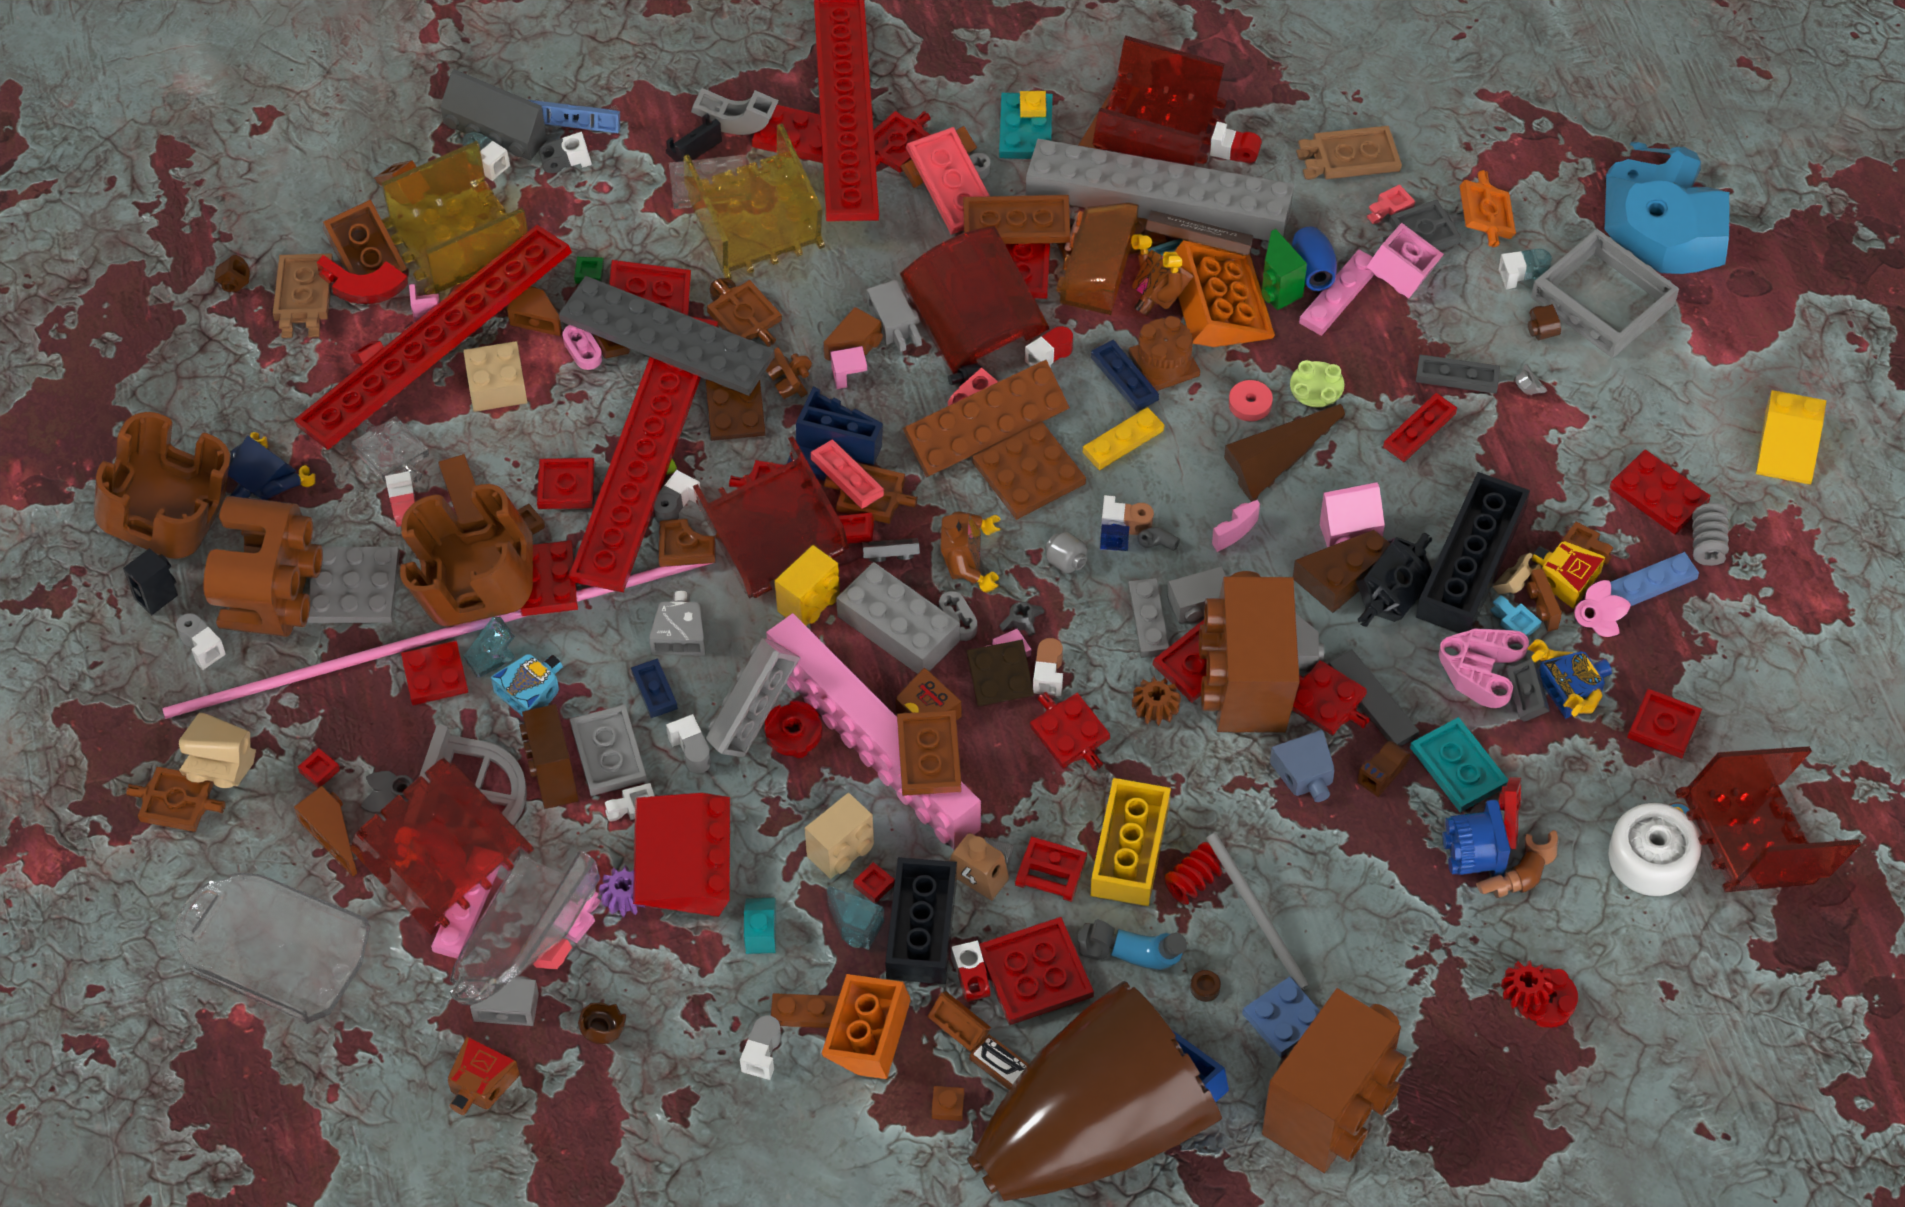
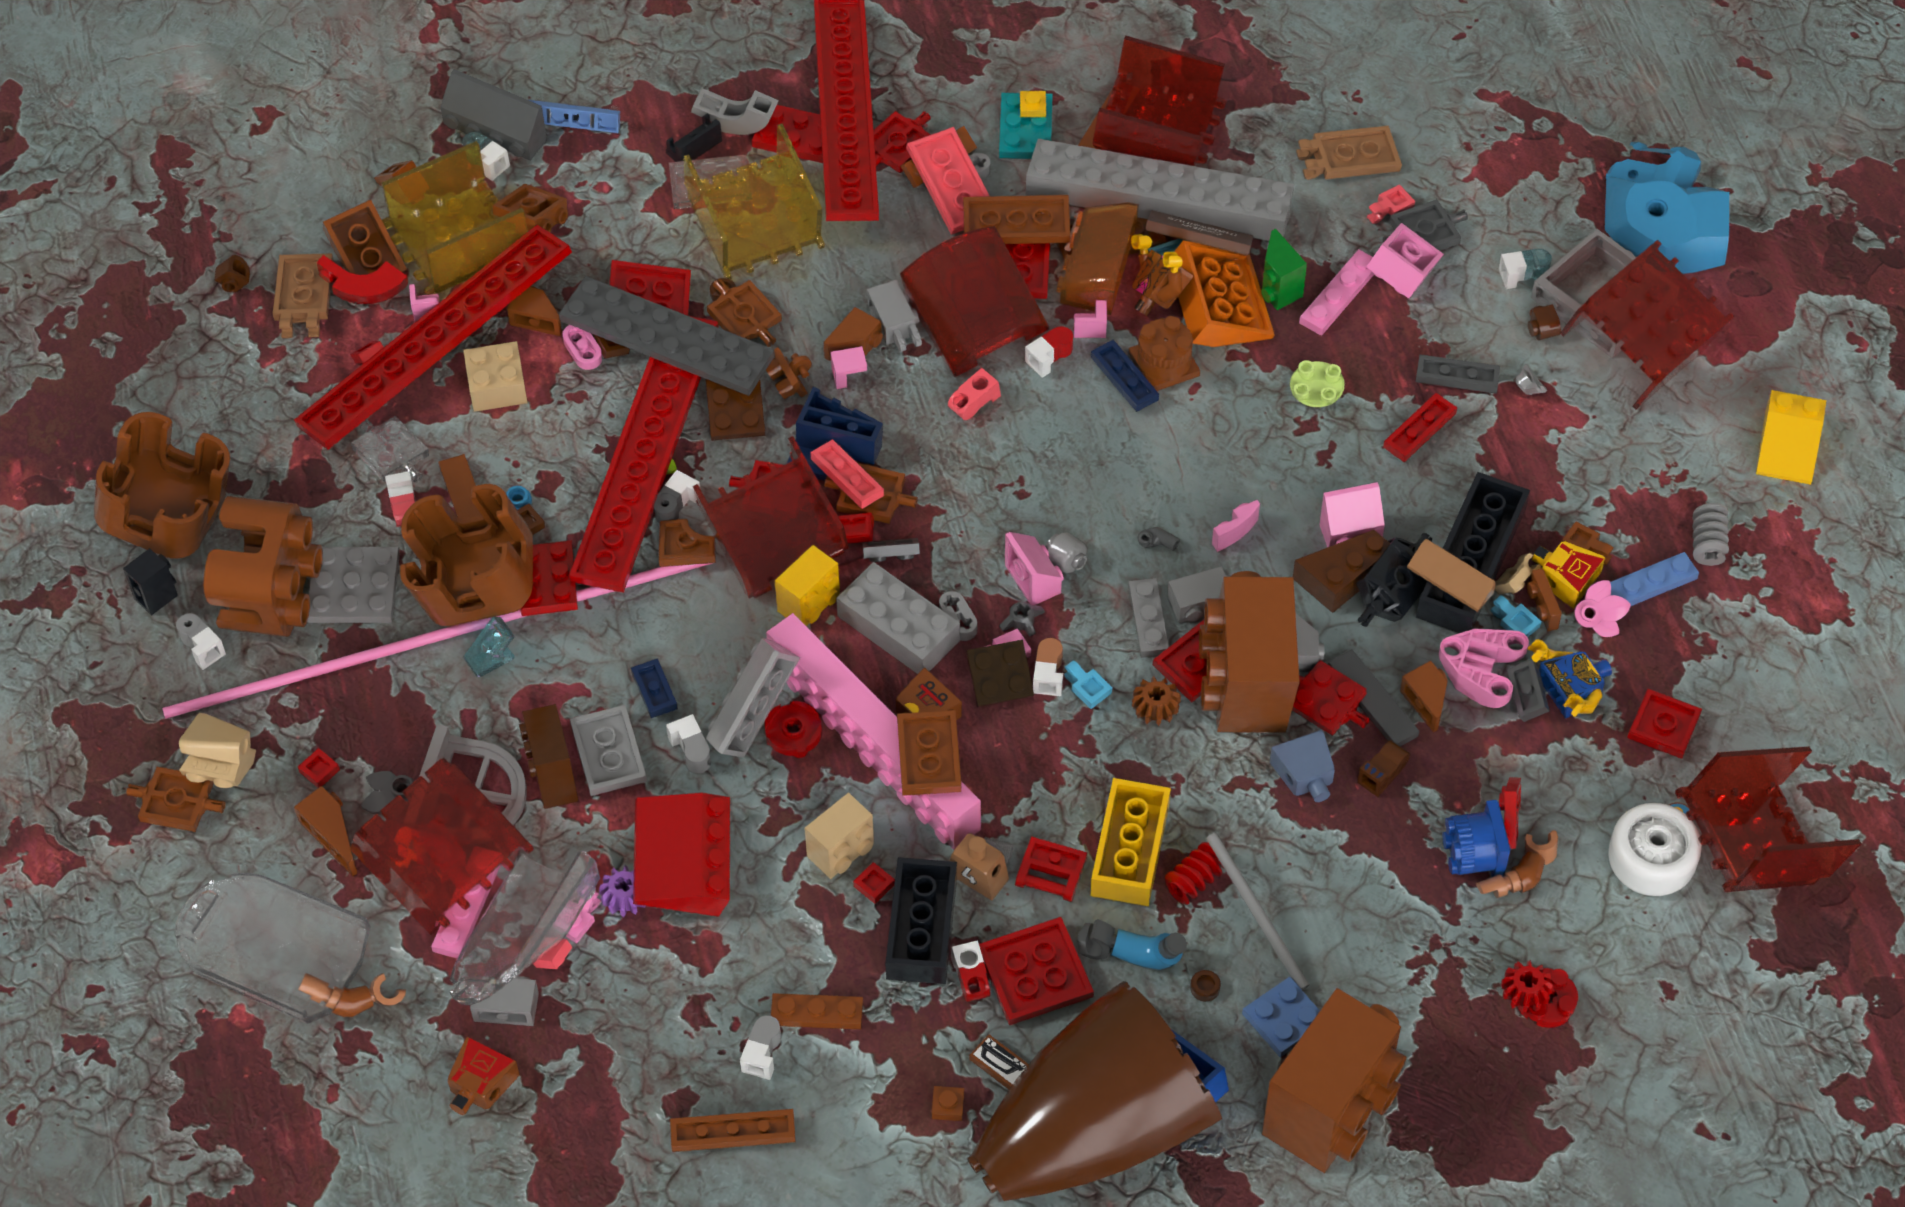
dark blue torso [228,432,315,500] -> none
red plate [401,640,469,706] -> none
torso [491,654,563,717] -> none
red plate [537,458,595,509] -> none
leg [539,132,592,173] -> none
green plate [574,256,604,284] -> none
reddish brown hair [578,1002,626,1045] -> none
white plate [605,783,655,822] -> none
light grey torso [649,591,705,656] -> none
teal slope [744,898,776,954] -> none
orange slope [821,974,911,1079] -> none
clear light blue slope [827,886,884,950] -> none
dark orange plate [902,360,1070,478] -> none
dark orange plate [927,991,991,1053] -> none
dark orange torso [941,511,1001,593] -> none
black cylinder [948,363,985,385] -> none
dark orange plate [972,421,1086,520] -> none
red plate [1030,692,1111,771] -> none
yellow plate [1083,407,1164,470] -> none
clear blue plate [1100,524,1130,551] -> none
leg [1101,495,1154,535] -> none
leg [1210,122,1262,163] -> none
reddish brown wedge [1224,404,1345,502] -> none
coral piece [1229,380,1273,421] -> none
blue piece [1292,226,1337,291] -> none
teal plate [1410,717,1508,813] -> none
orange plate [1459,170,1516,247] -> none
red plate [1609,449,1711,535] -> none
none -> nougat piece [298,972,406,1017]
none -> dark orange plate [493,184,568,234]
none -> dark azure plate [506,486,532,510]
none -> dark orange plate [670,1109,796,1152]
none -> bright pink slope [1005,532,1064,605]
none -> medium azure plate [1064,660,1112,709]
none -> bright pink panel [1074,300,1107,338]
none -> dark orange slope [1400,661,1448,732]
none -> medium nougat slope [1407,539,1496,612]
none -> clear red windscreen [1560,240,1735,410]

